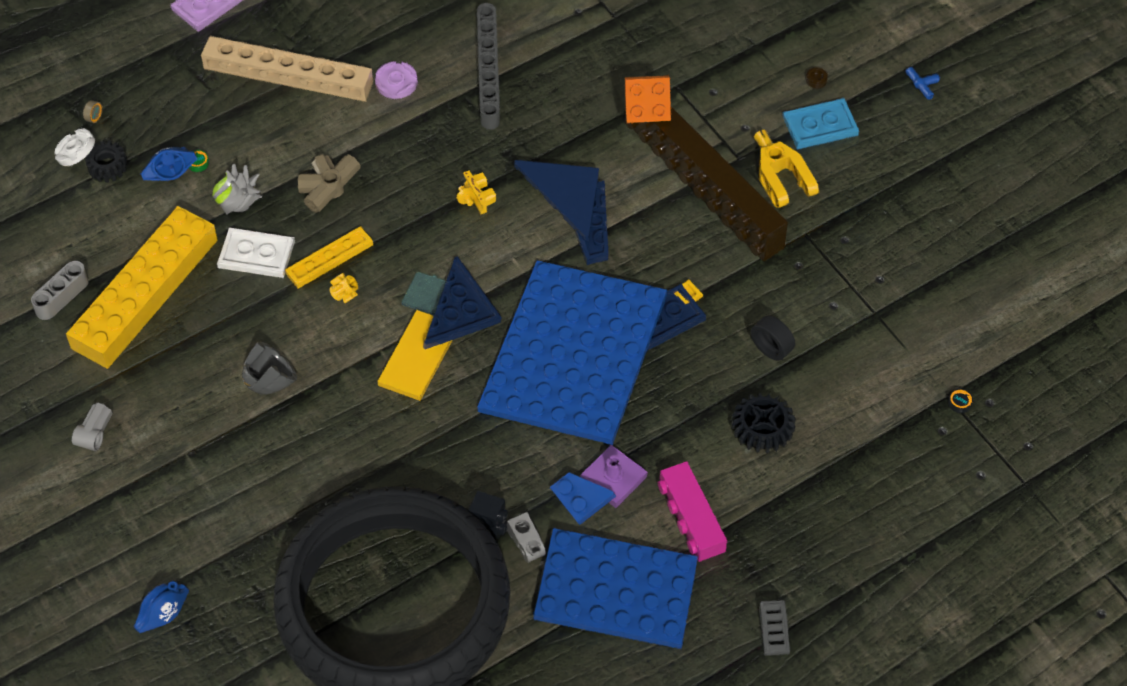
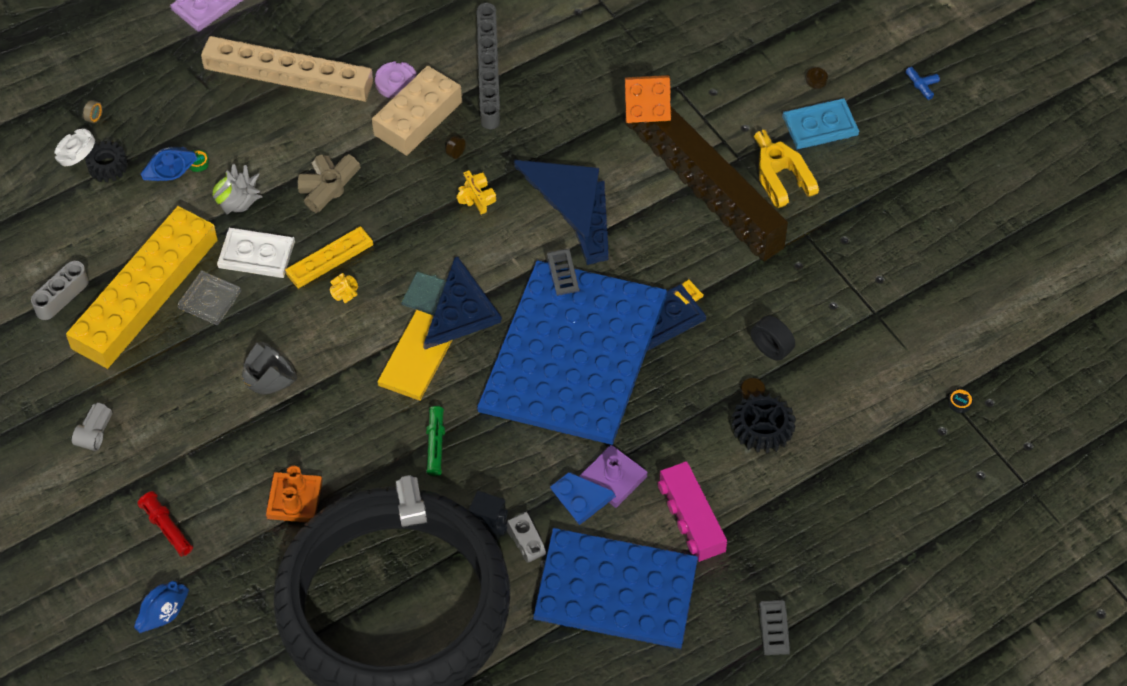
none -> red pin [137,491,193,557]
none -> clear tile [177,271,241,325]
none -> orange plate [266,466,323,522]
none -> tan brick [372,66,462,156]
none -> light grey piece [396,476,427,527]
none -> green pin [426,406,445,476]
none -> dark brown tile [446,136,466,159]
none -> dark grey slope [547,248,579,296]
none -> dark brown tile [741,378,765,400]

